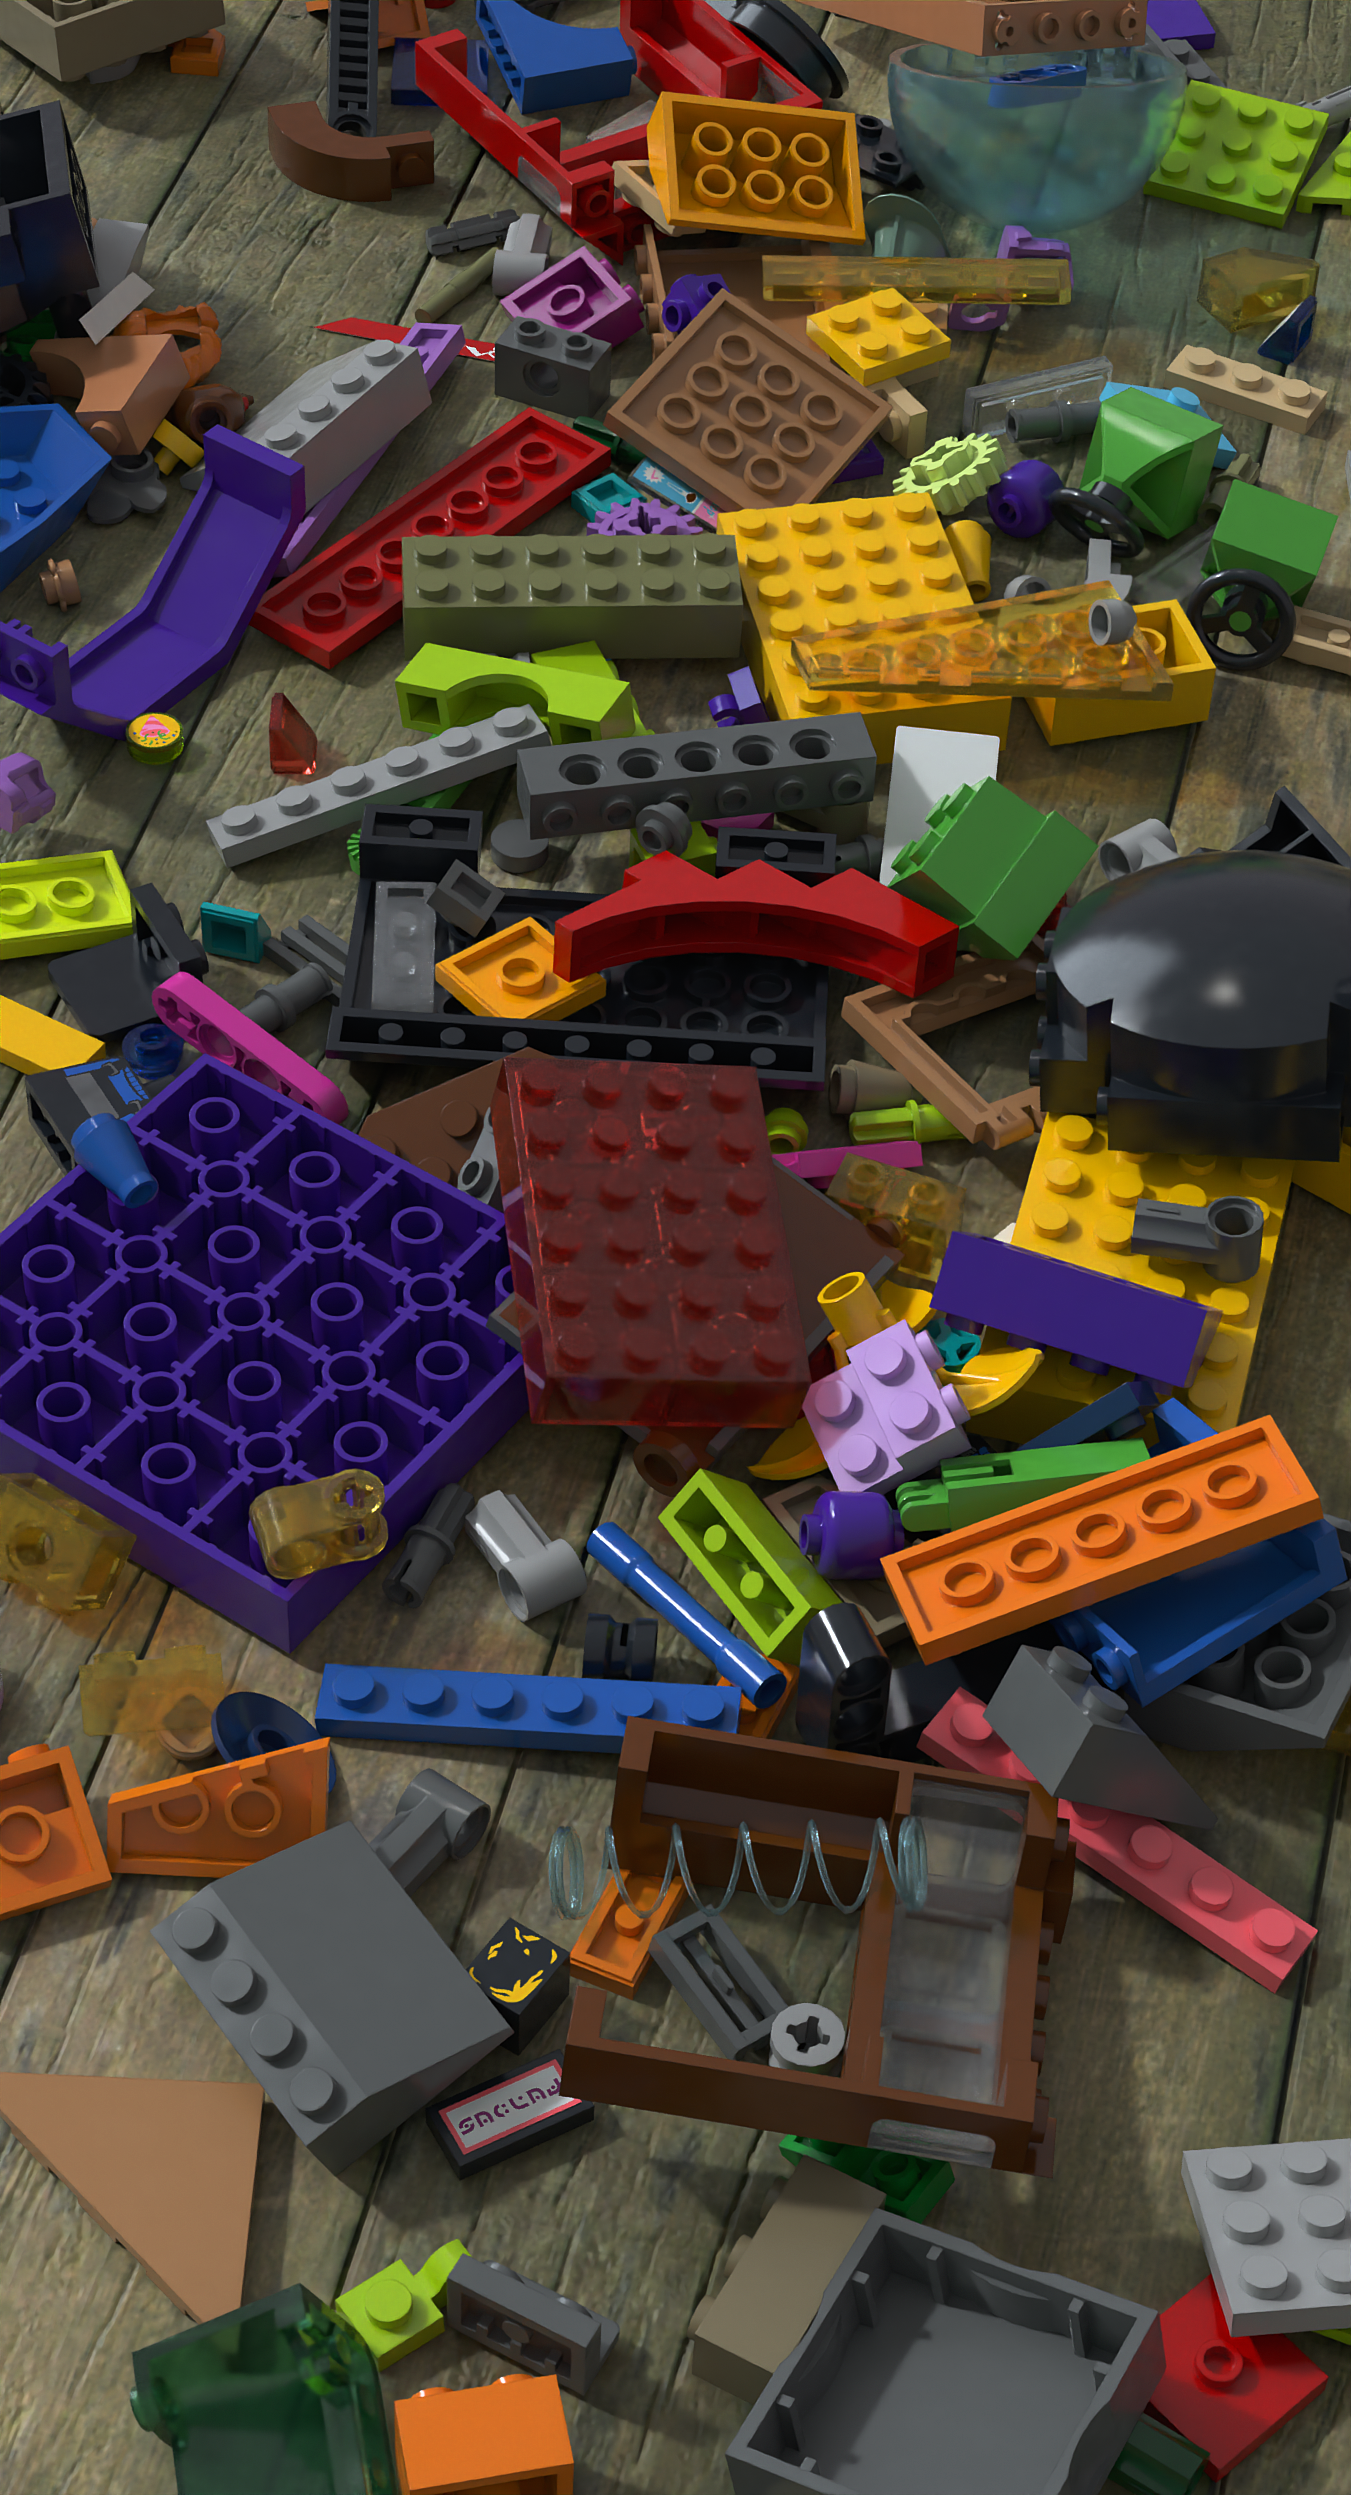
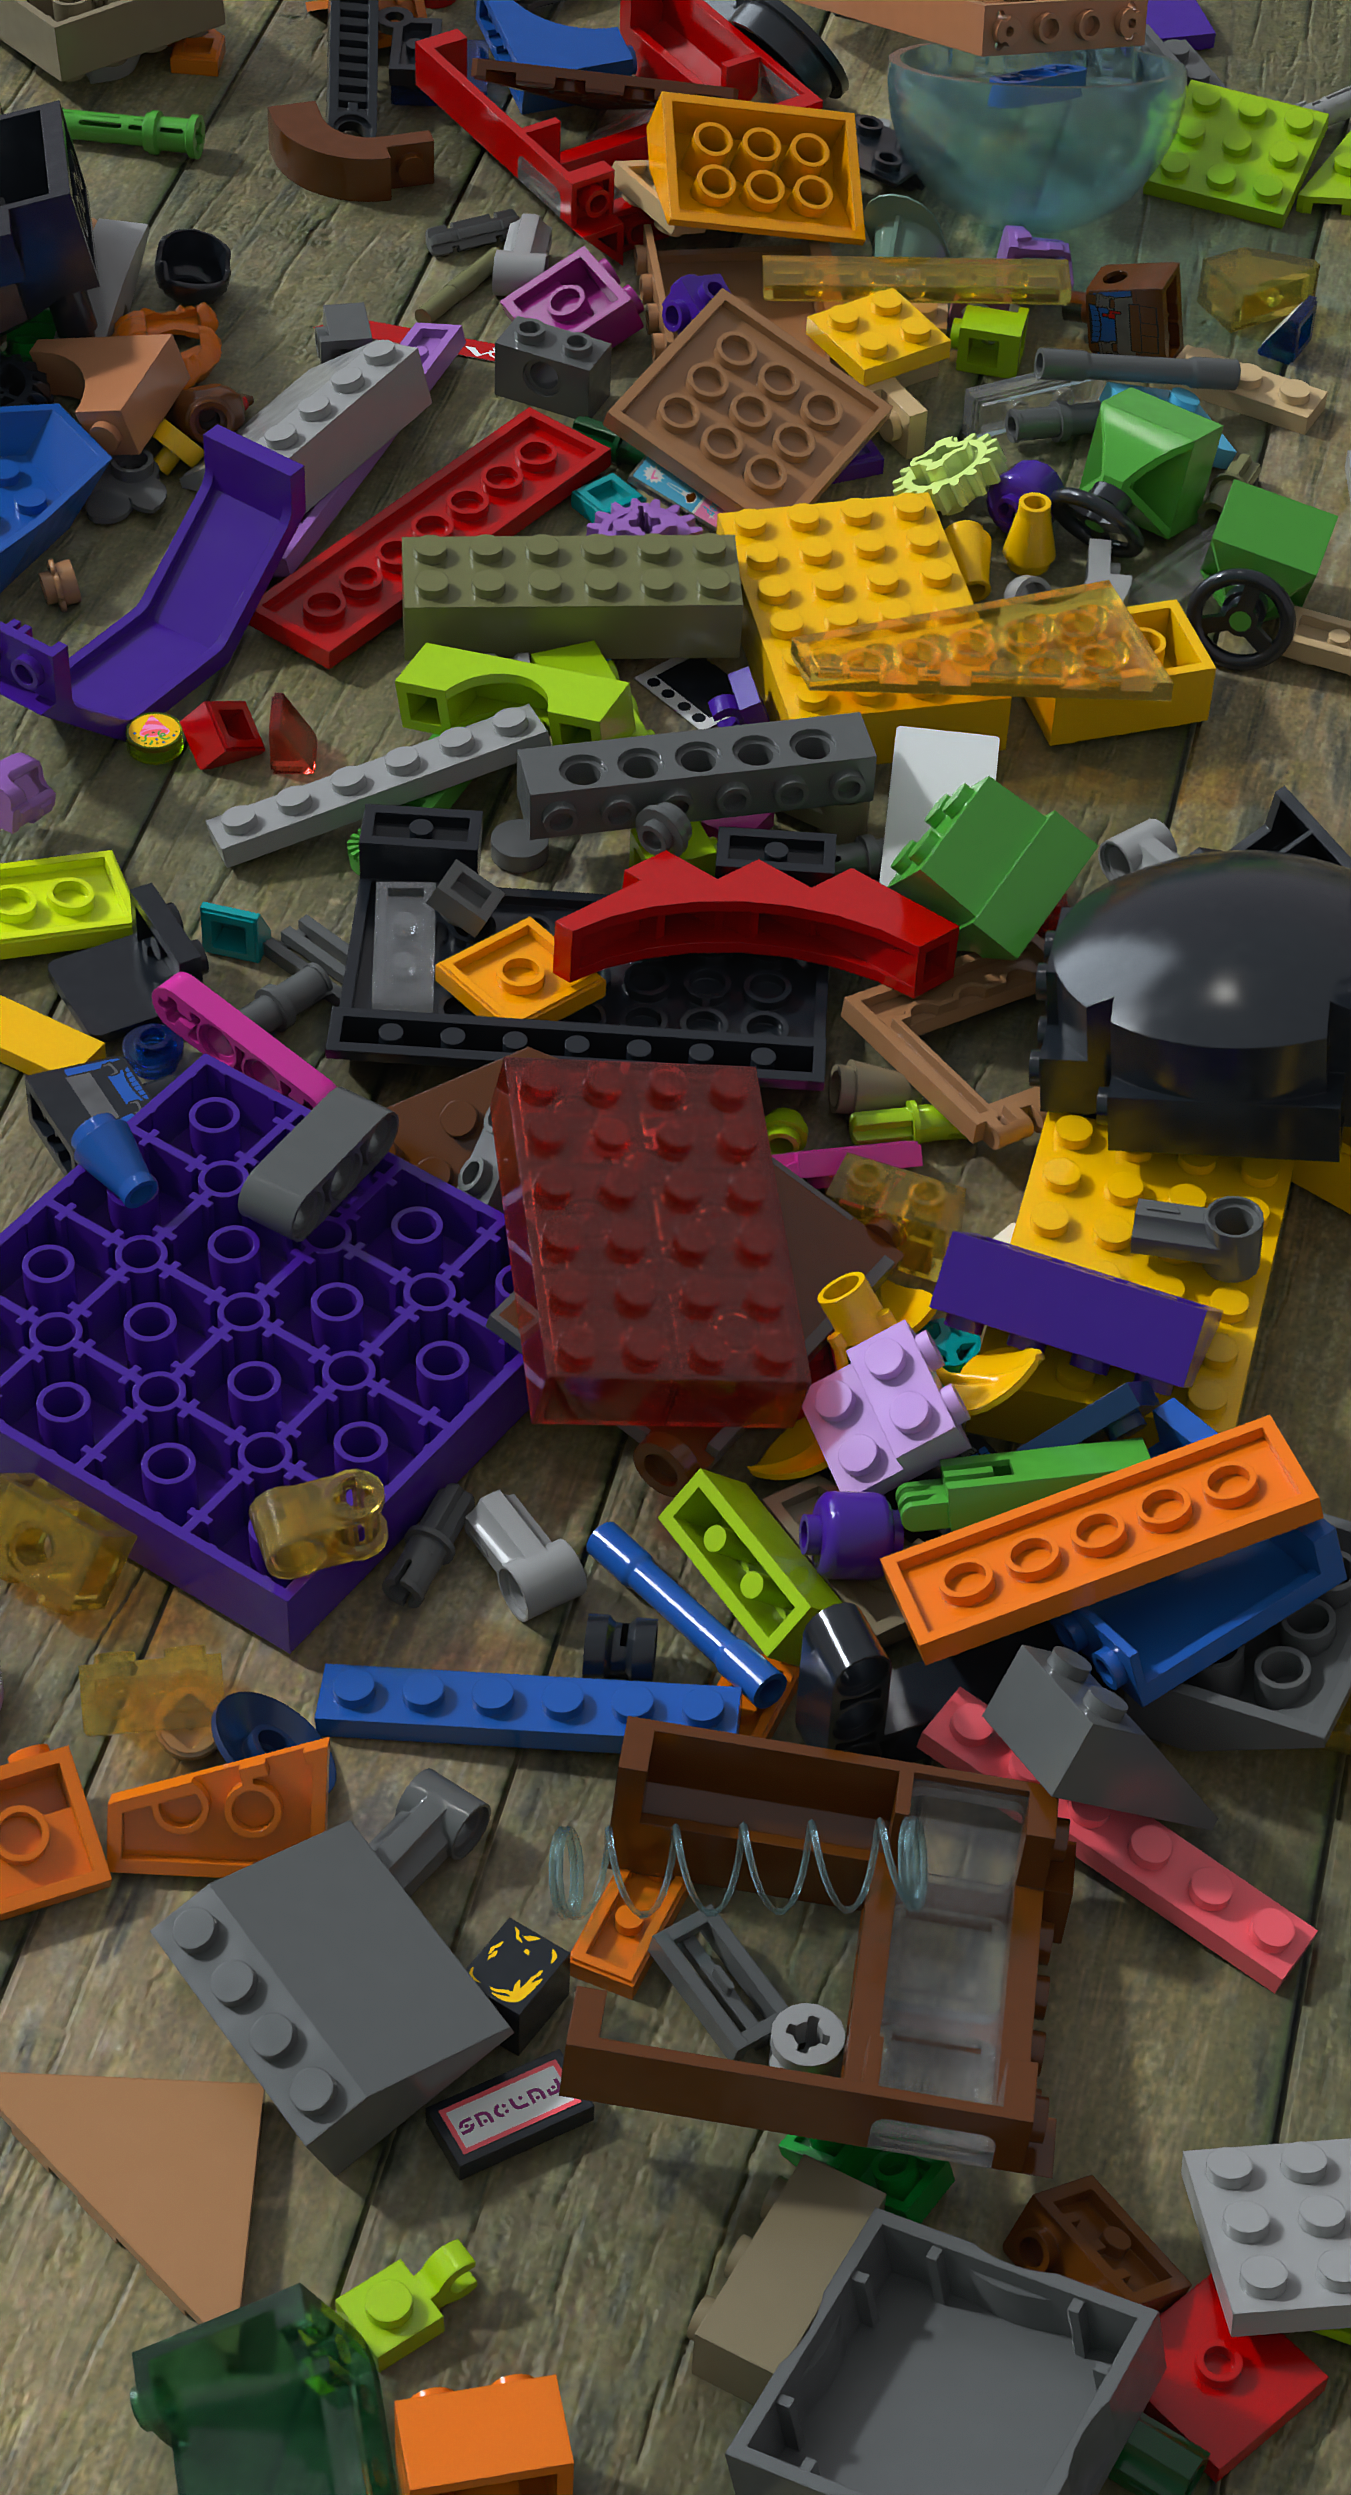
white sticker [79,272,155,345] -> none
dark grey bracket [447,2253,620,2396] -> none
light grey hinge [1088,599,1137,646] -> none
none -> bright green pin [62,107,205,159]
none -> black hair [154,229,231,307]
none -> red slope [179,701,266,770]
none -> dark grey beam [238,1087,399,1242]
none -> dark grey brick [315,302,373,364]
none -> black hinge [378,7,442,90]
none -> reddish brown tile [471,58,739,110]
none -> black sticker [634,658,735,729]
none -> lime brick [950,304,1029,380]
none -> yellow cone [1003,492,1056,576]
none -> reddish brown bracket [1003,2175,1192,2313]
none -> dark grey piece [1034,347,1241,391]
none -> reddish brown torso [1062,262,1184,358]

